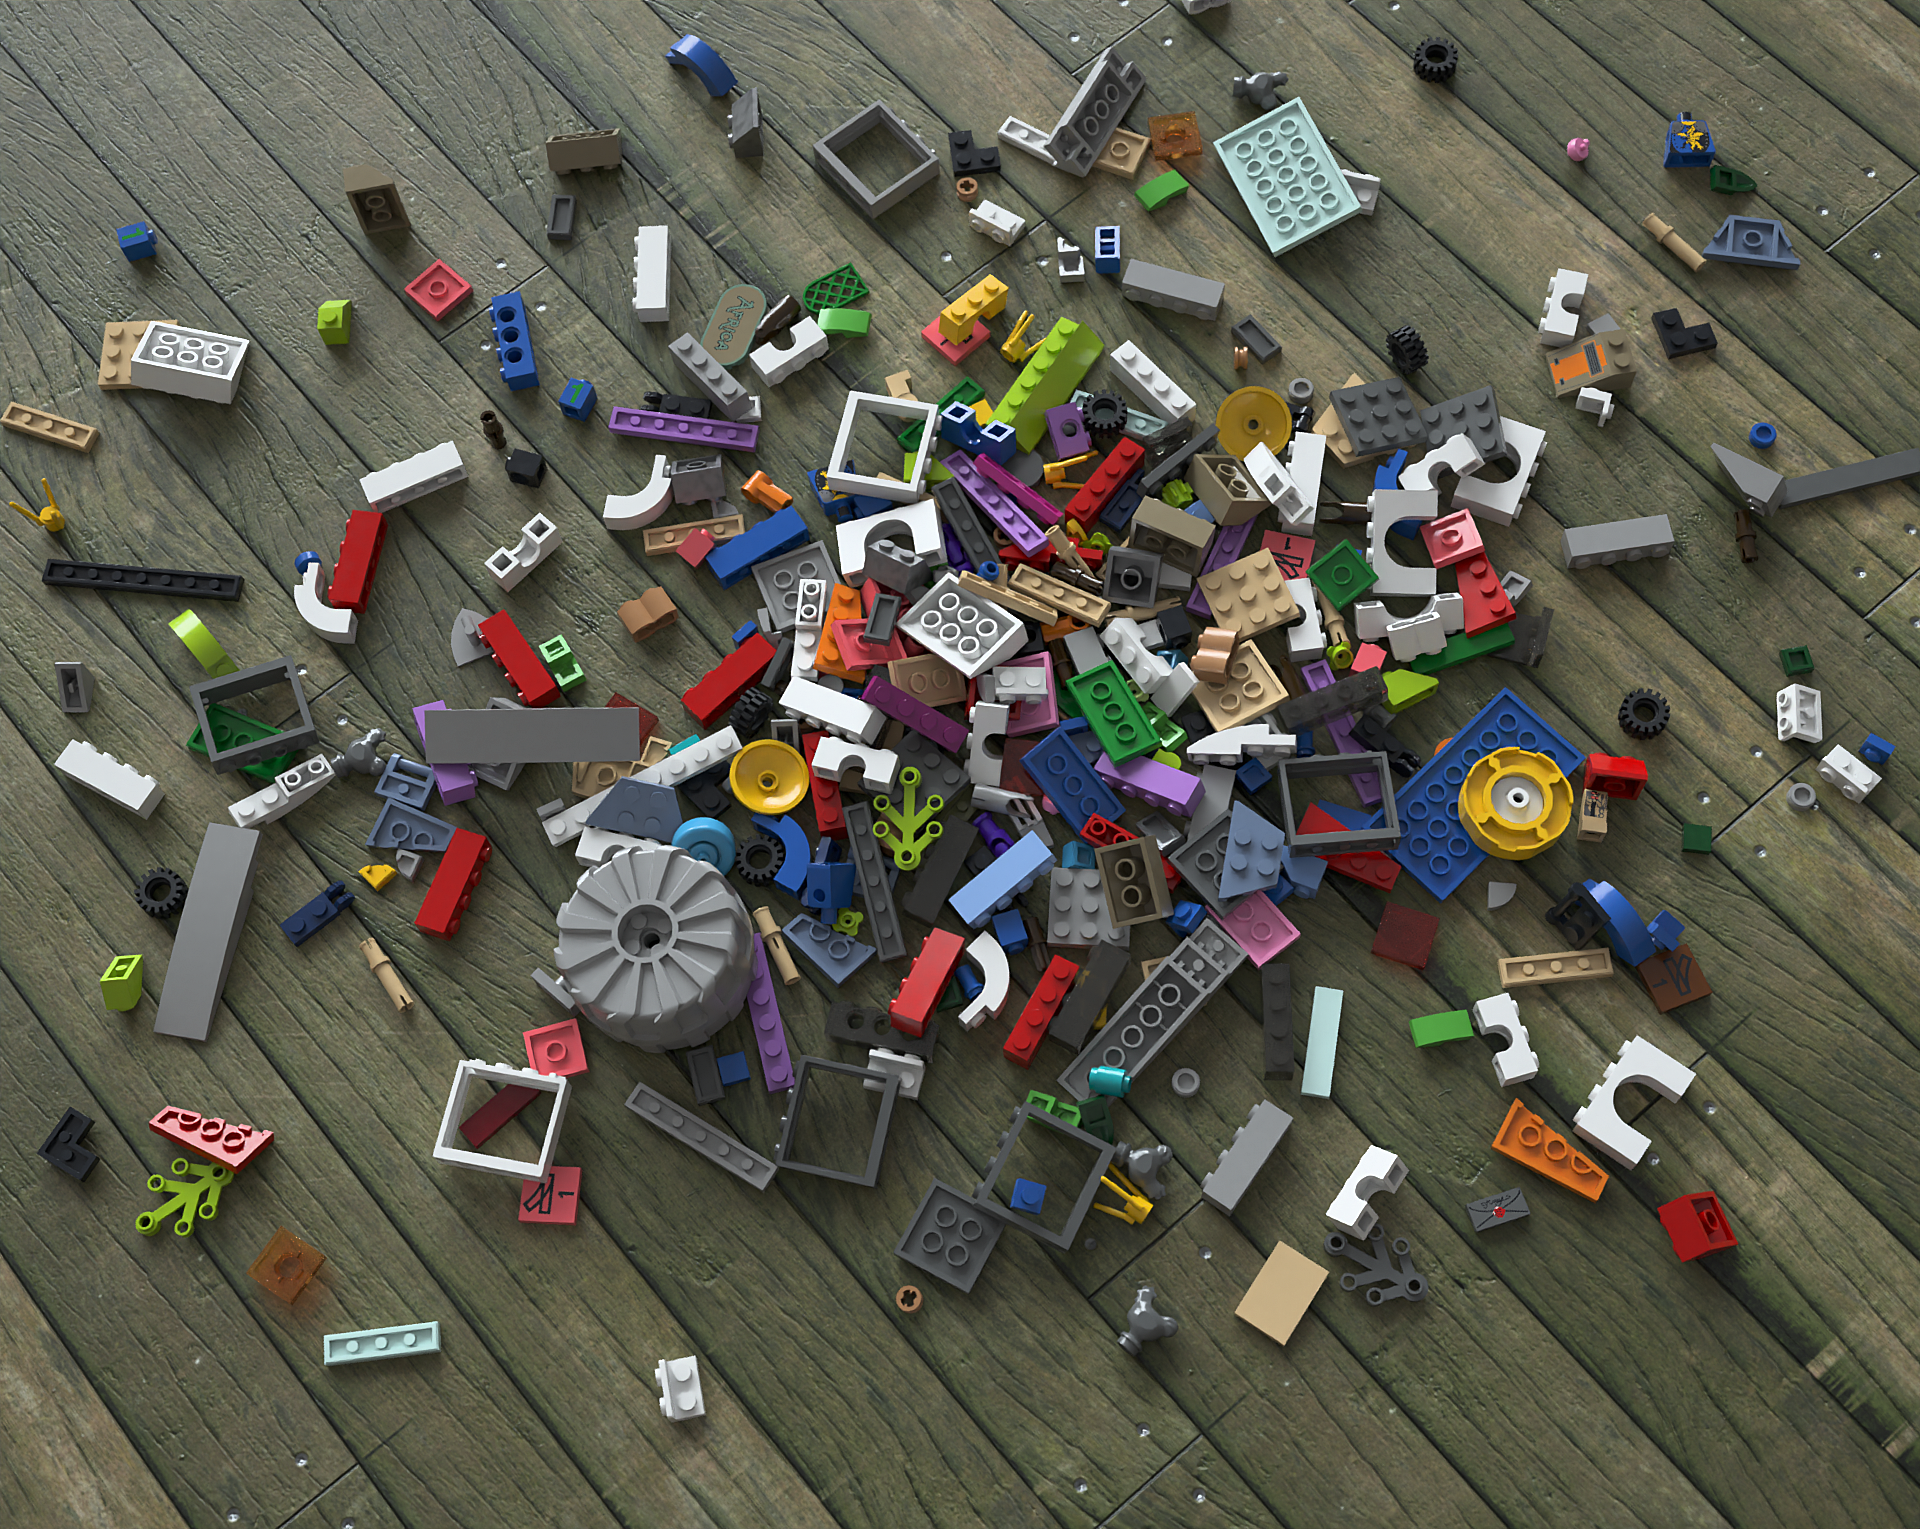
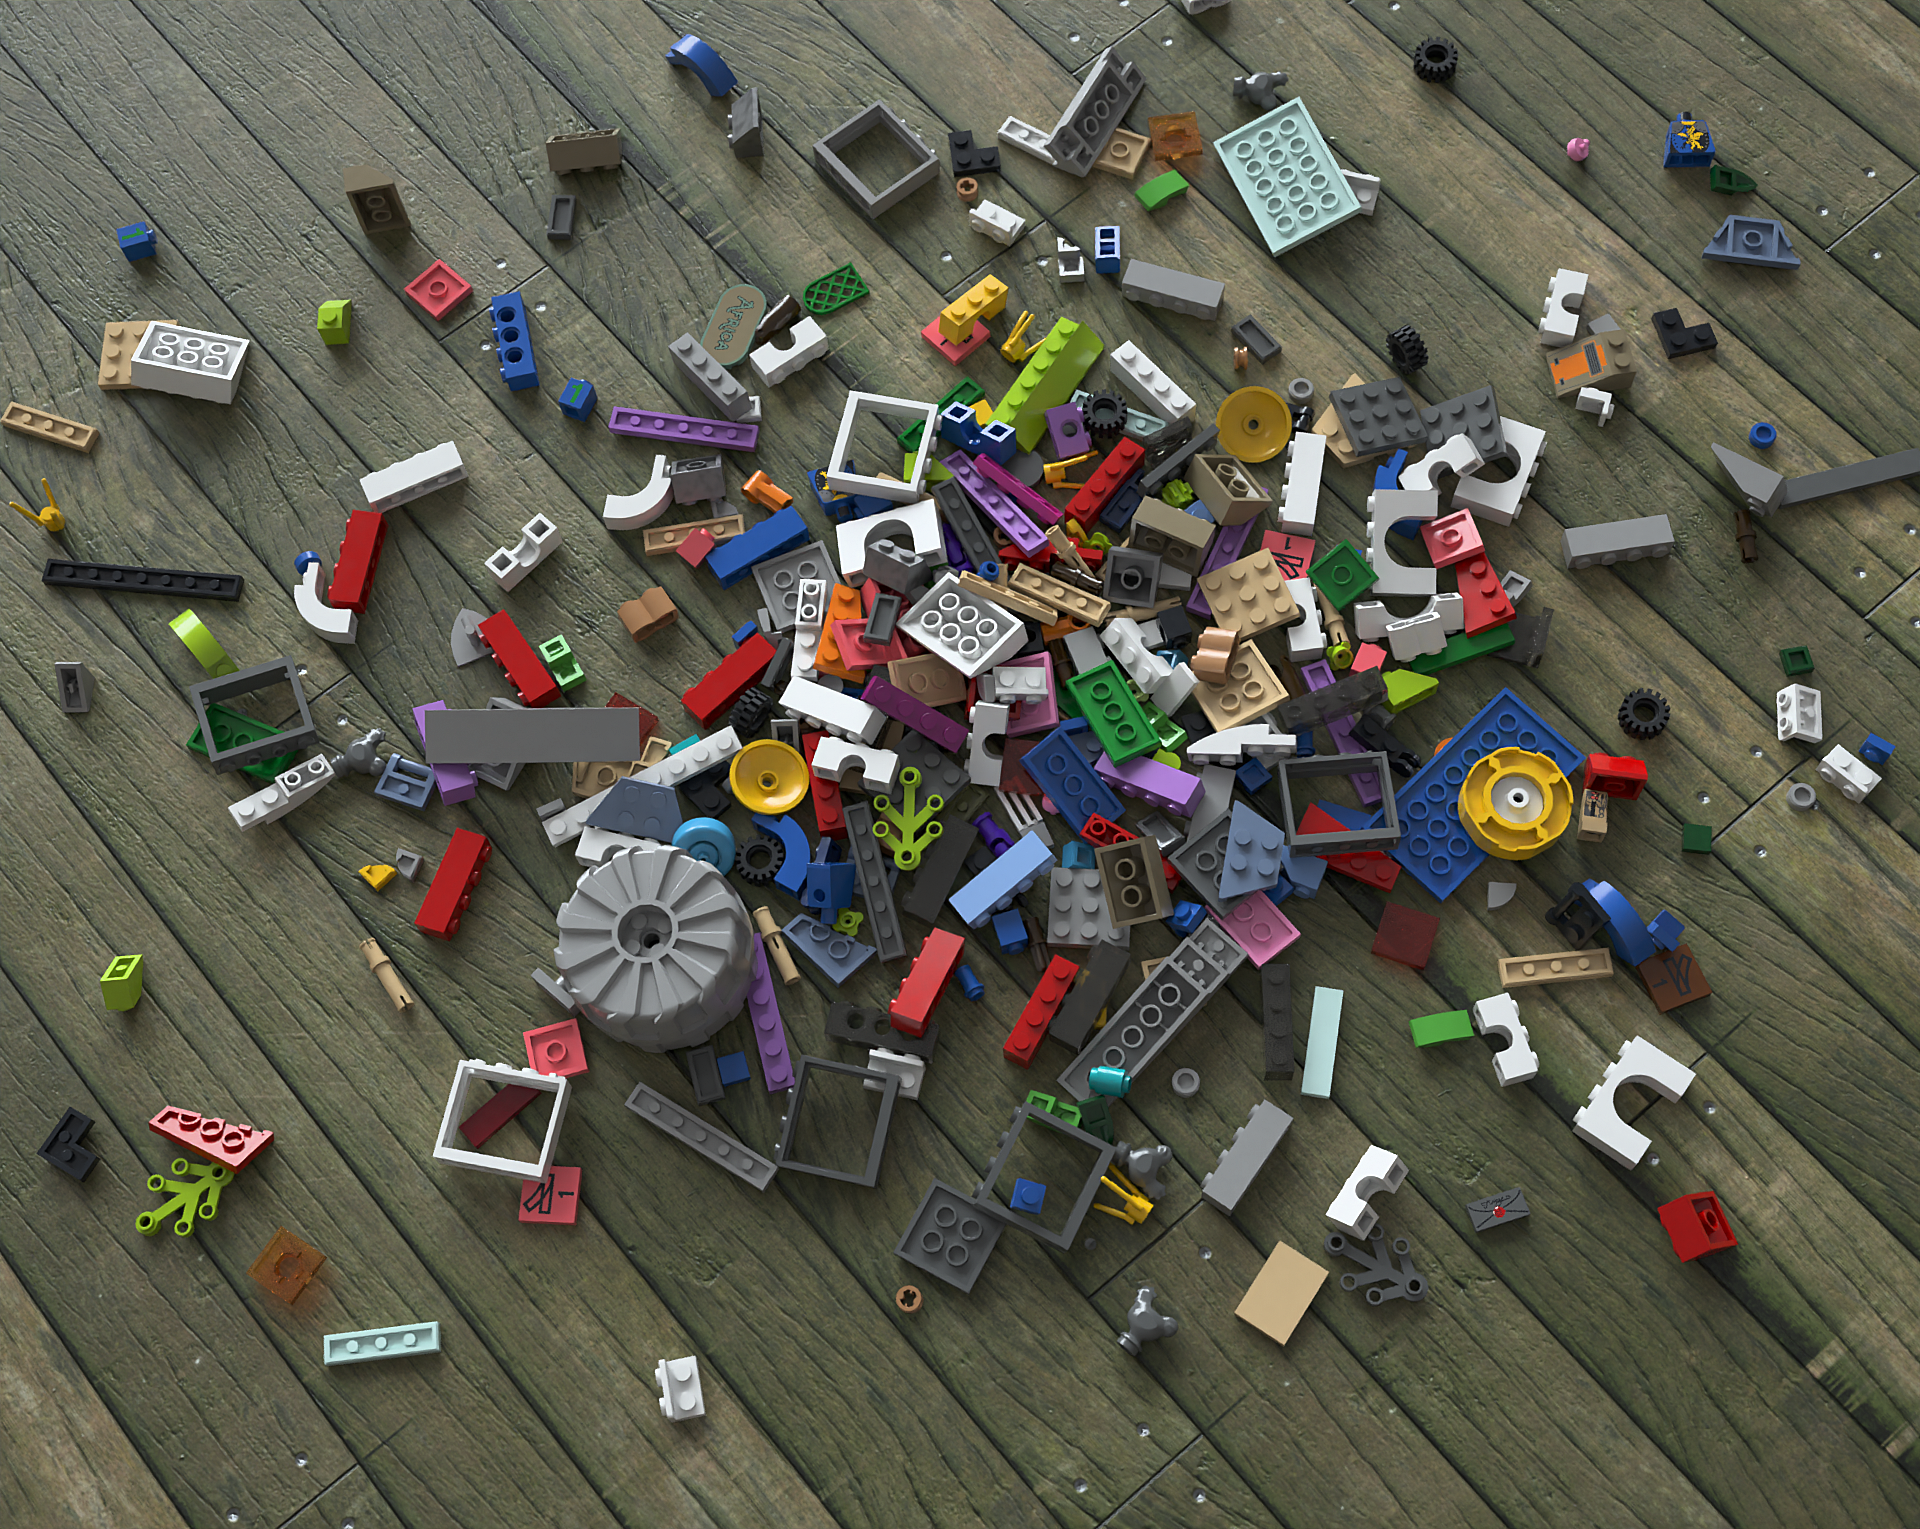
white brick [54,739,165,820] -> none
black tyre [134,867,188,919] -> none
light grey slope [153,822,263,1042] -> none
dark blue hinge [280,880,355,947] -> none
sand blue wing [365,797,457,853] -> none
dark brown pin [480,410,507,450] -> none
black brick [505,448,547,489] -> none
white brick [633,226,671,322] -> none
black hinge [640,391,712,419] -> none
bright green slope [817,308,872,338] -> none
tan leg [885,369,918,422] -> none
dark green tile [936,977,963,1013] -> none
white arch [958,931,1010,1032] -> none
light grey piece [971,783,1034,818] -> none
white slope [1243,441,1314,526] -> none
dark brown piece [1319,502,1372,525] -> none
orange wing [1490,1098,1609,1203] -> none
tan pin [1642,213,1707,273] -> none

